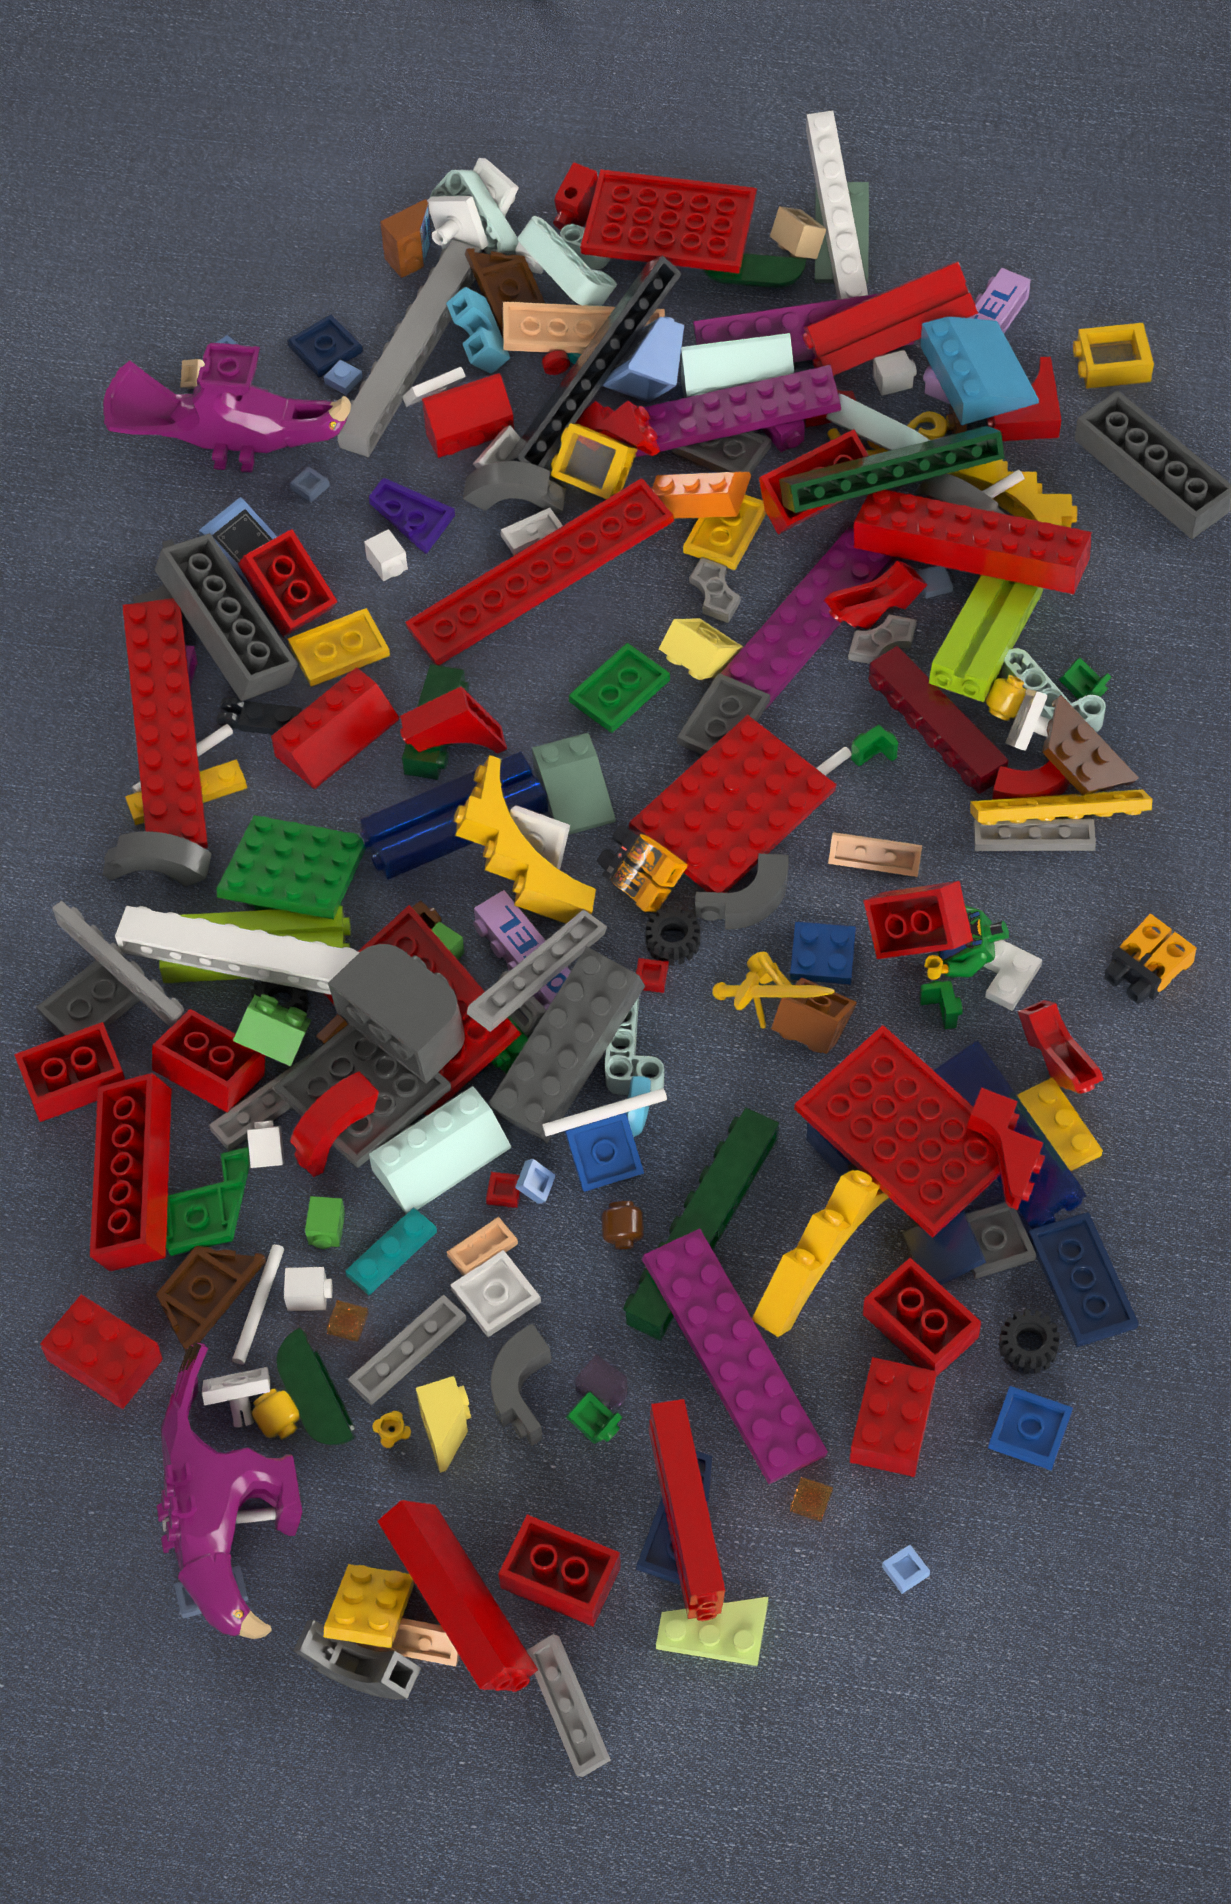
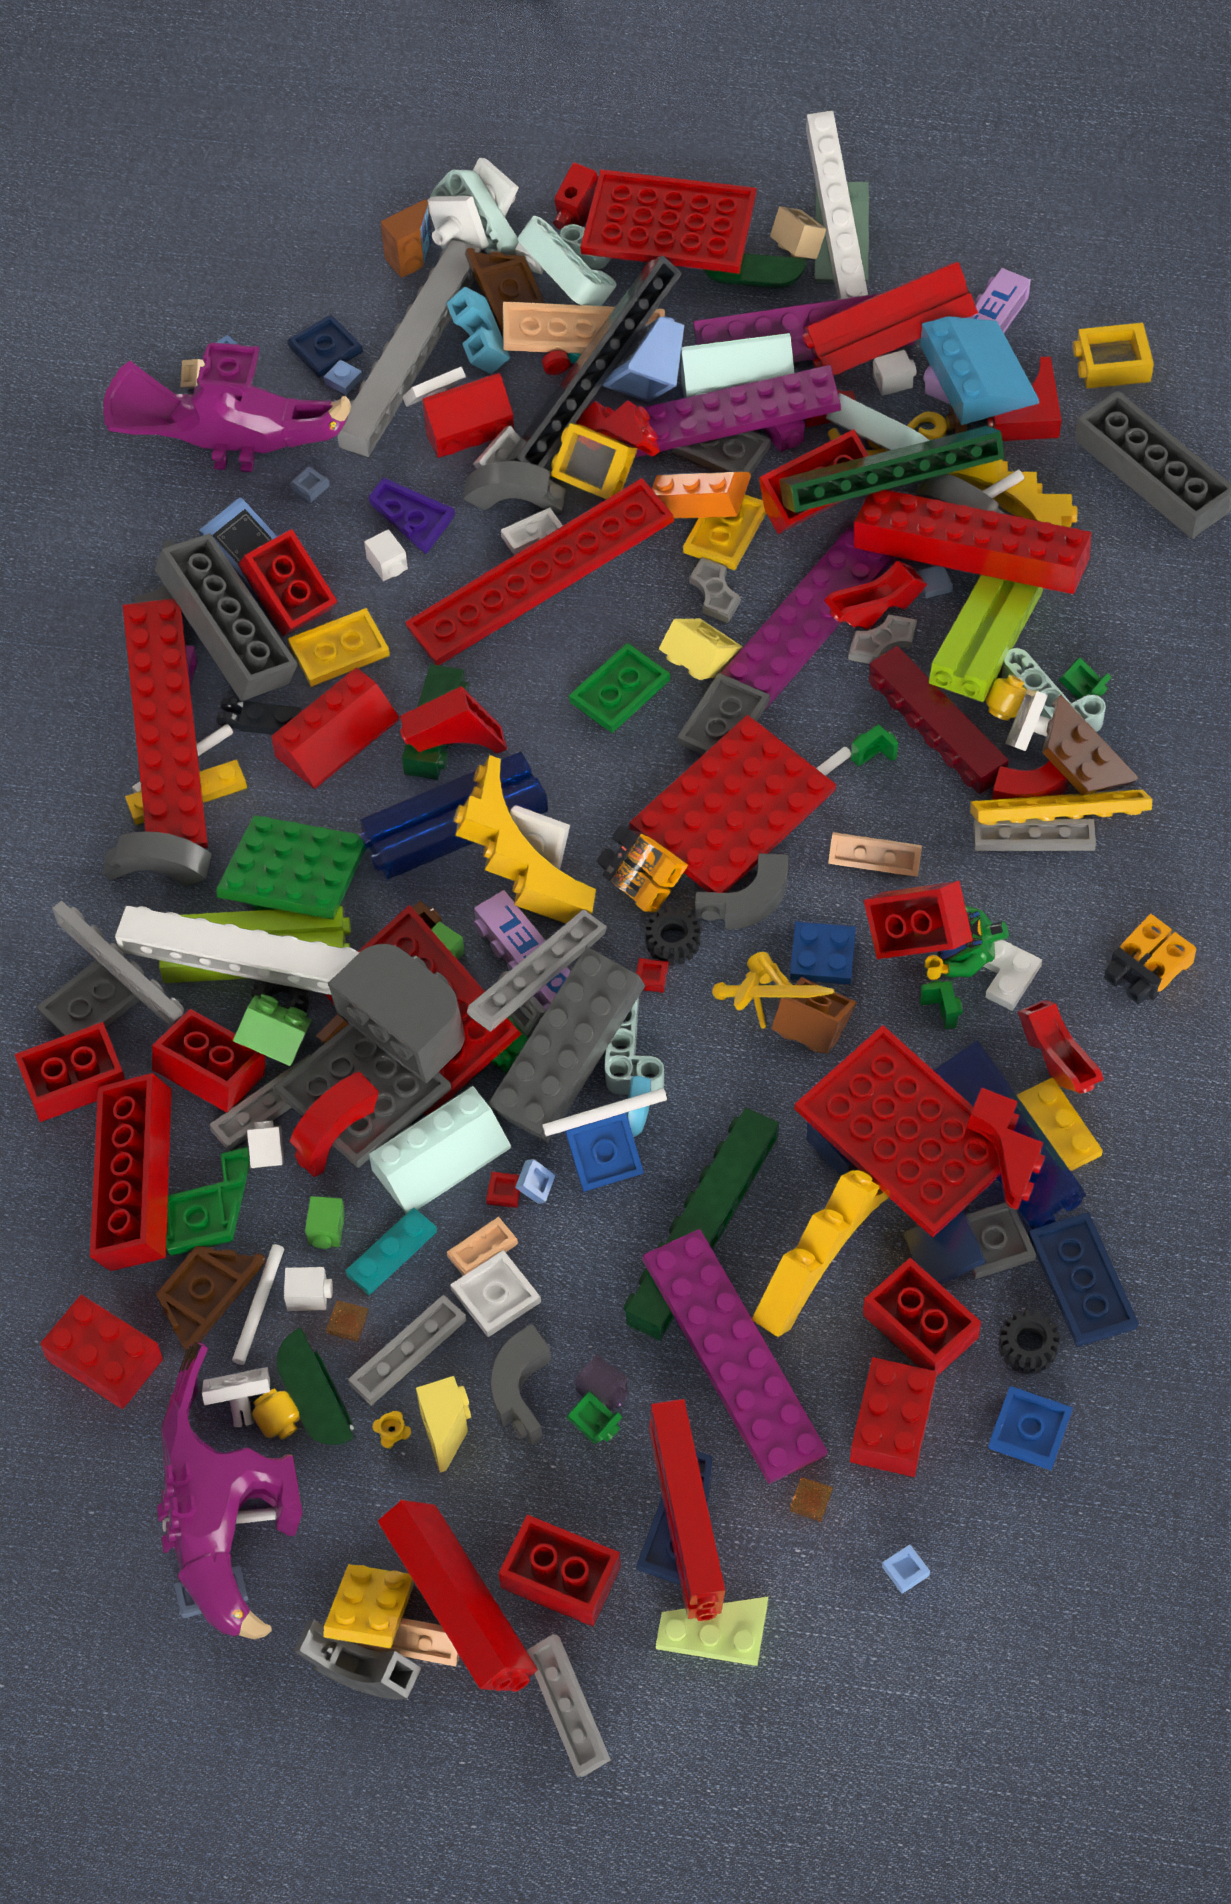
sand green slope [532,733,616,835] -> none
reddish brown head [601,1201,644,1250] -> none

